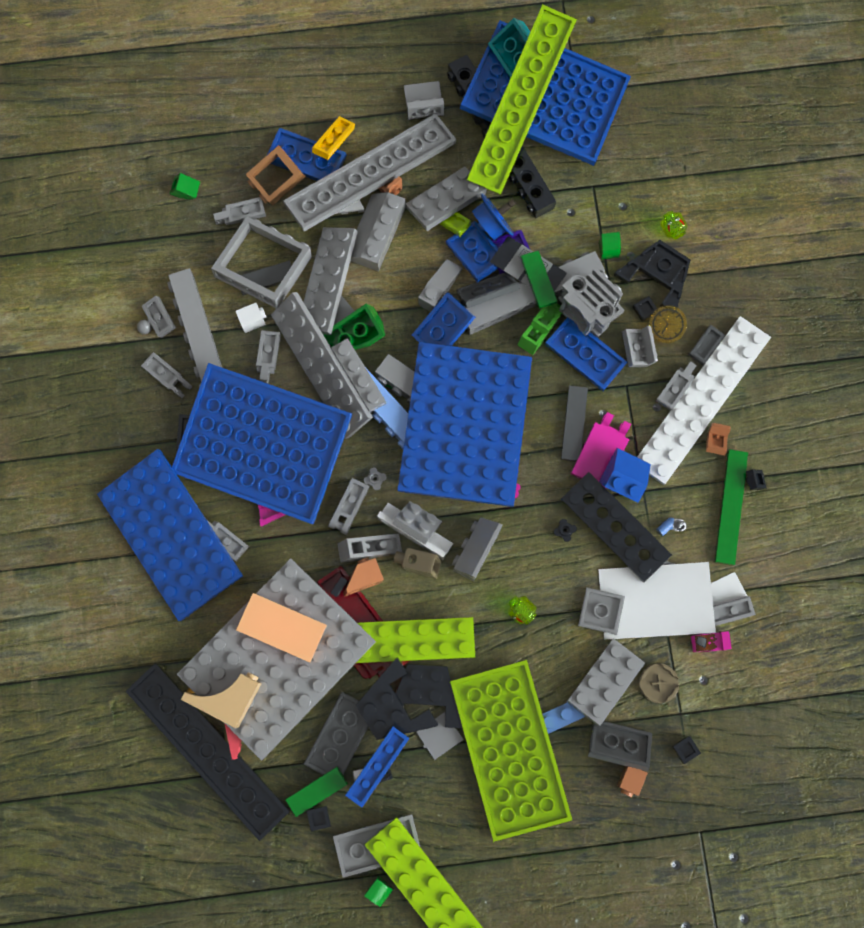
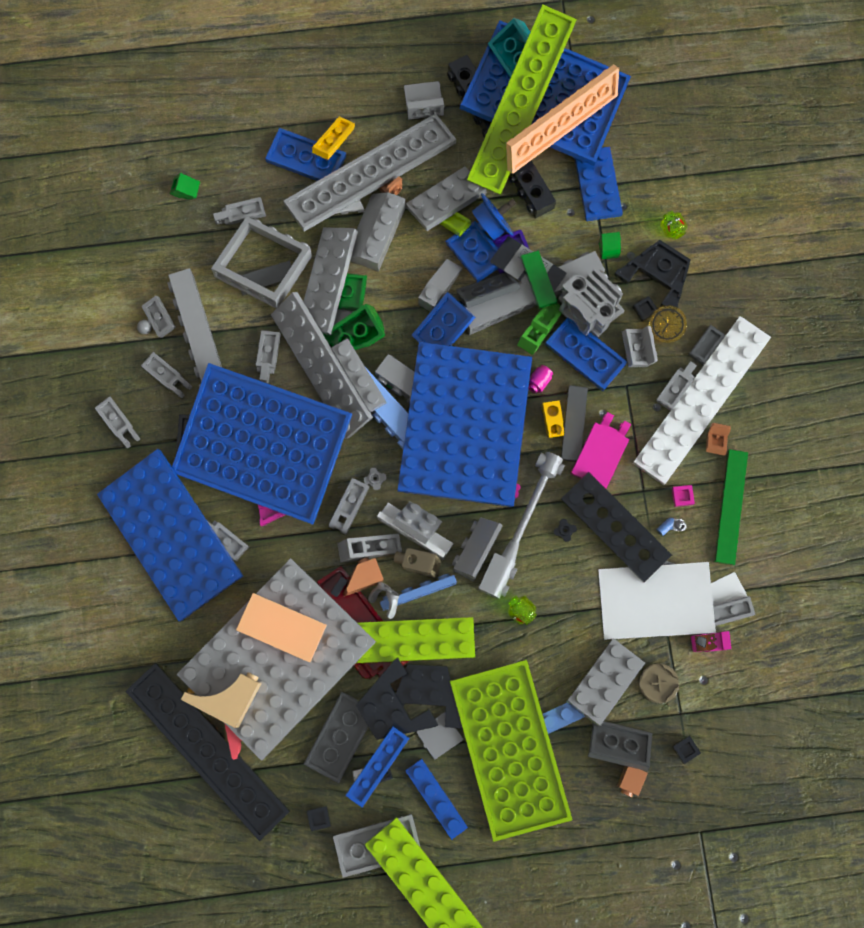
white brick [236,303,267,333] -> none
medium nougat window [246,145,306,205] -> none
green tile [286,766,348,817] -> none
green brick [364,876,394,907] -> none
light grey tile [578,587,625,635] -> none
blue slope [599,448,651,503] -> none
black plate [746,469,767,490] -> none
none -> light grey hinge [95,397,141,449]
none -> green tile [338,273,367,311]
none -> light grey cap [368,582,400,619]
none -> medium blue plate [380,574,457,611]
none -> blue plate [405,759,468,840]
none -> light grey bar [478,452,565,599]
none -> light nougat plate [506,65,619,174]
none -> dark pink brick [528,365,553,393]
none -> yellow leg [541,400,564,438]
none -> blue plate [574,147,623,221]
none -> dark pink plate [671,485,695,507]

